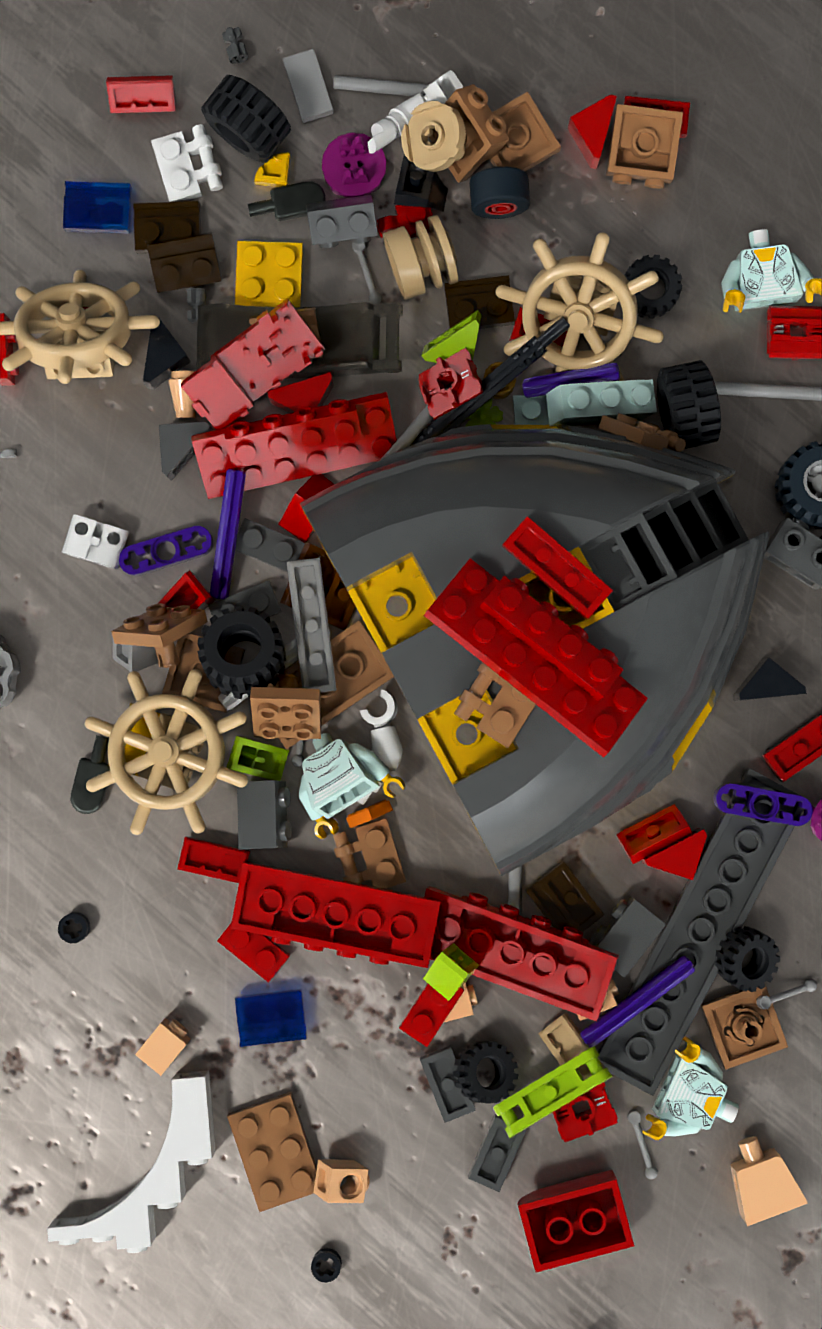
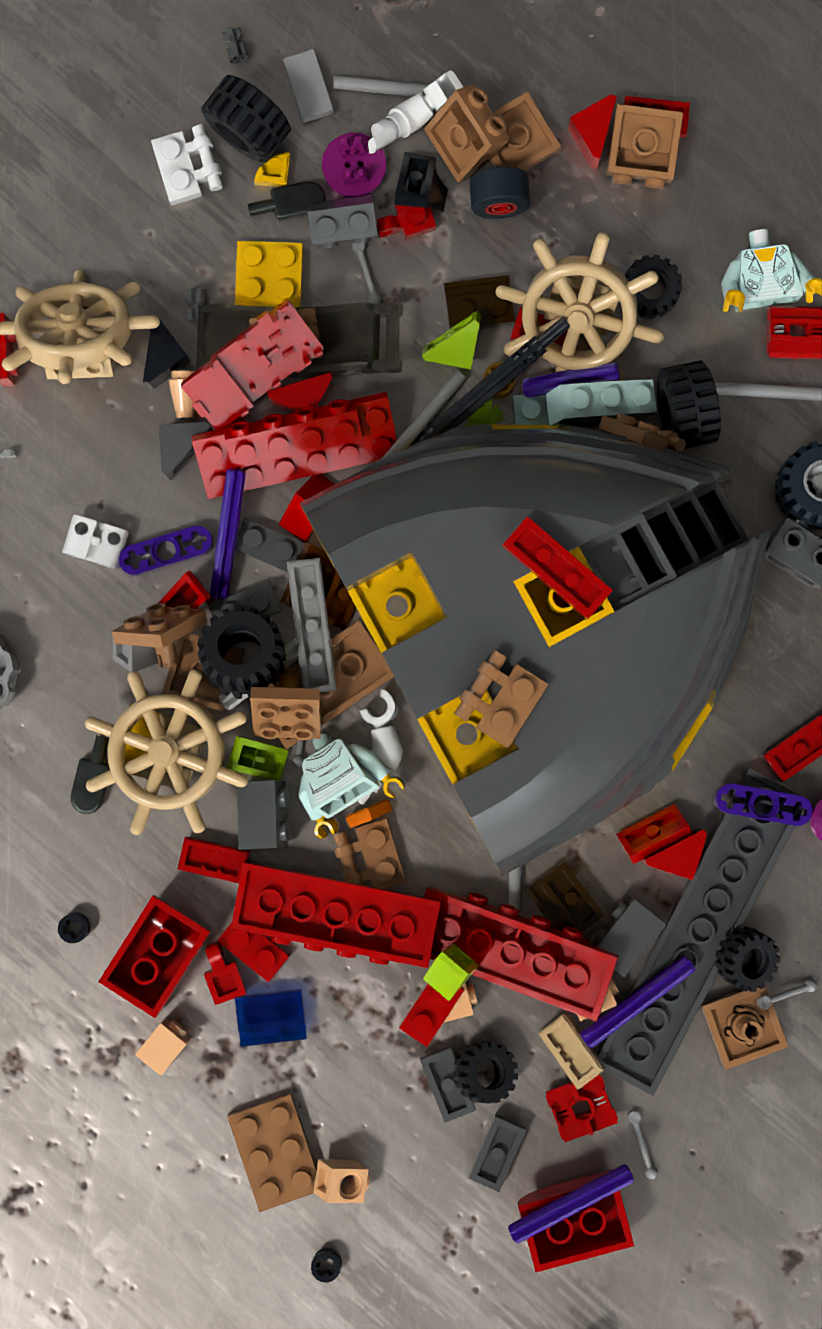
white arch [47,1070,216,1253] -> none
clear blue plate [63,181,132,234] -> none
plate [106,75,176,113] -> none
dark brown plate [133,201,201,254] -> none
dark brown plate [146,232,222,293] -> none
tan wheel [383,215,458,300] -> none
tan plate [401,101,466,172] -> none
red piece [418,348,484,420] -> none
red plate [424,558,648,758] -> none
lime plate [493,1046,612,1138] -> none
light aqua torso [642,1036,739,1140] -> none
light nougat torso [731,1136,808,1226] -> none
black slope [733,657,807,701] -> none
none -> red brick [98,895,211,1018]
none -> red plate [203,942,247,1005]
none -> dark purple axle [508,1164,635,1244]

